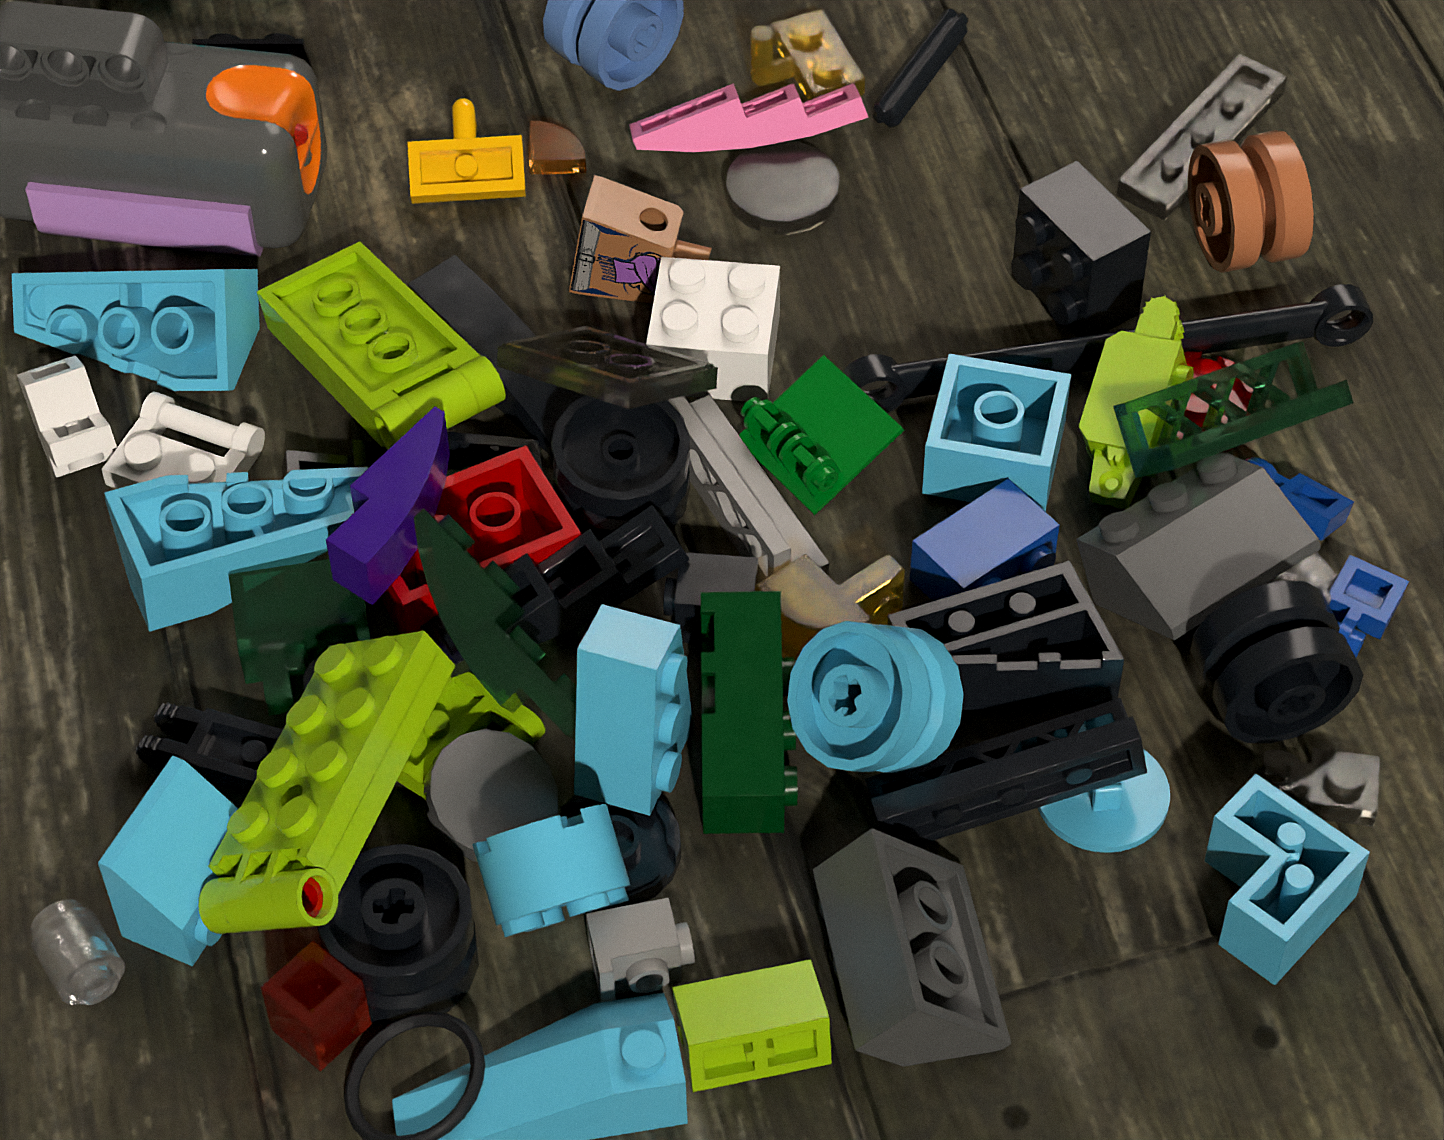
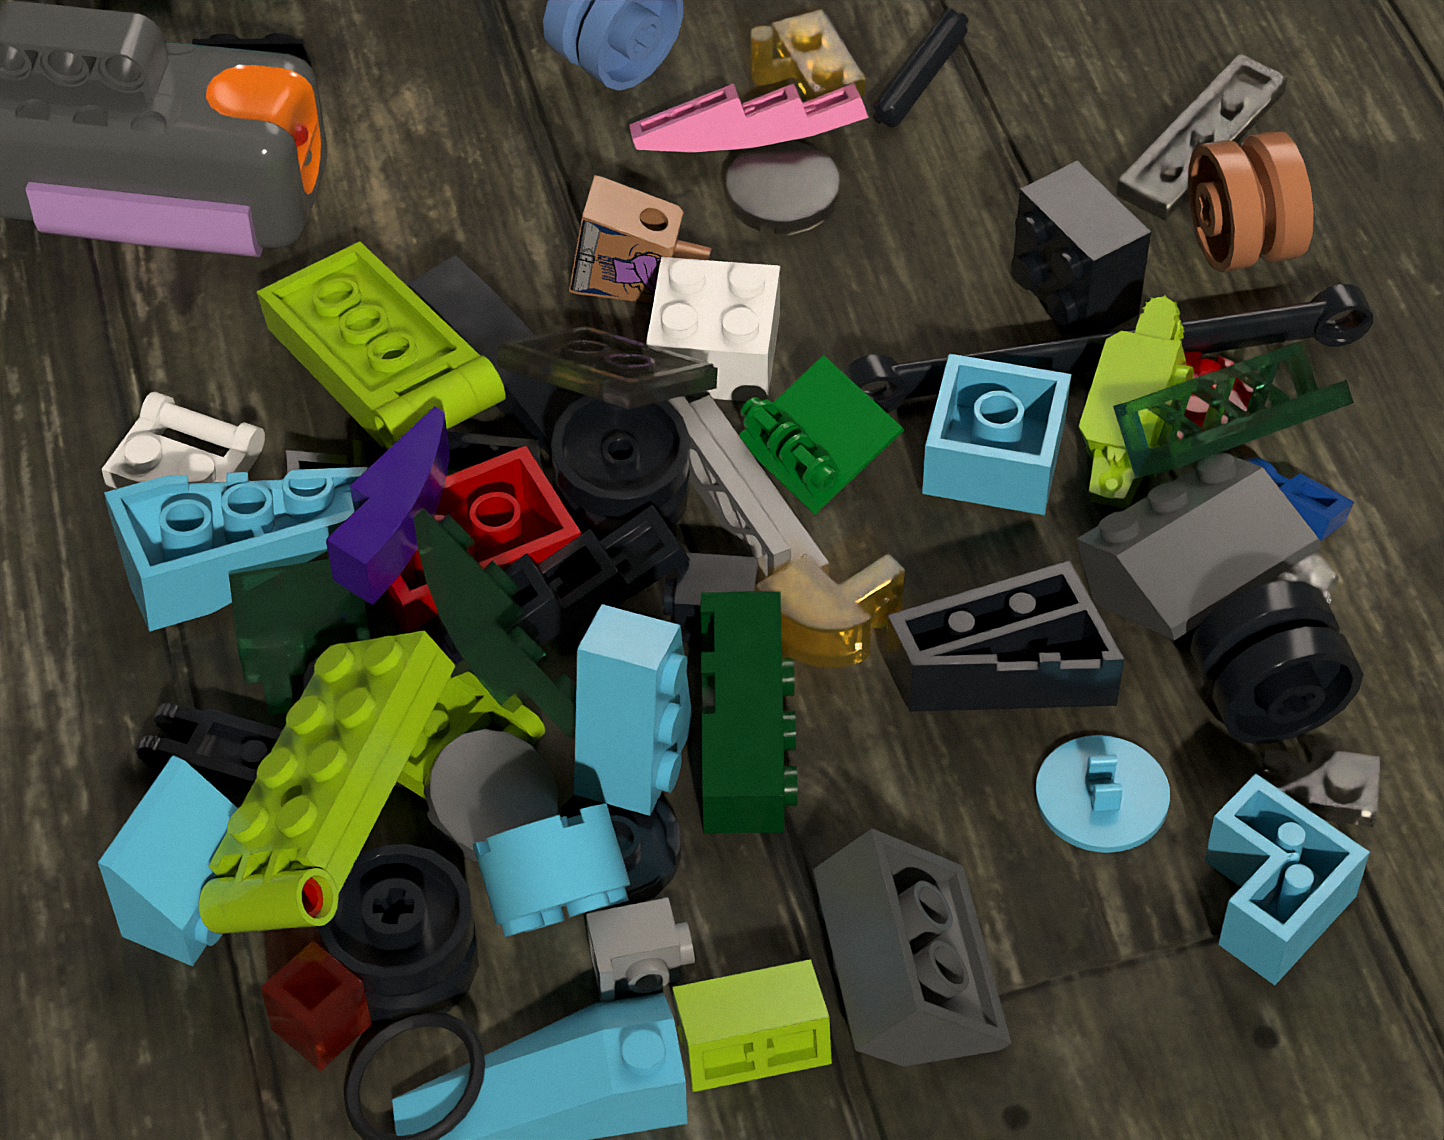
medium azure wedge [12,269,260,391] -> none
white brick [17,355,117,478] -> none
clear brick [31,900,125,1005] -> none
yellow plate [407,98,526,204] -> none
clear orange tile [529,121,587,174] -> none
medium azure wheel [787,621,964,773] -> none
black fence [865,698,1147,846] -> none
brick [909,478,1060,601] -> none
blue plate [1326,555,1409,658] -> none

